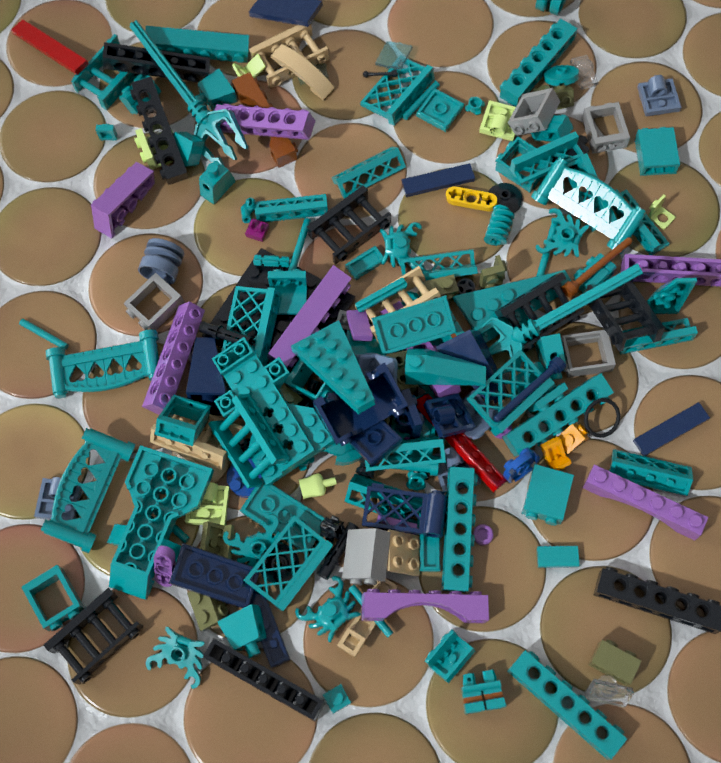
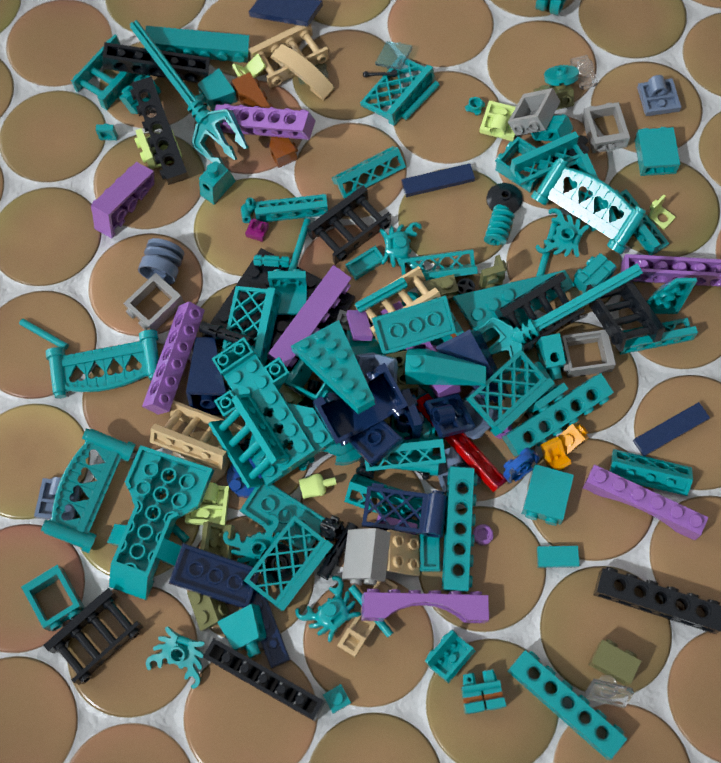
red tile [11,19,89,75] -> none
medium lavender beam [154,546,176,587] -> none
teal window [155,395,211,446] -> none
teal slope [173,132,205,167] -> none
teal plate [406,471,427,490] -> none
teal plate [416,88,464,132] -> none
yellow beam [446,186,497,212] -> none
dark blue piece [494,356,566,422] -> none
teal brick [500,18,578,107] -> none
dark orange piece [562,237,633,298] -> none
black piece [584,398,621,438] -> none

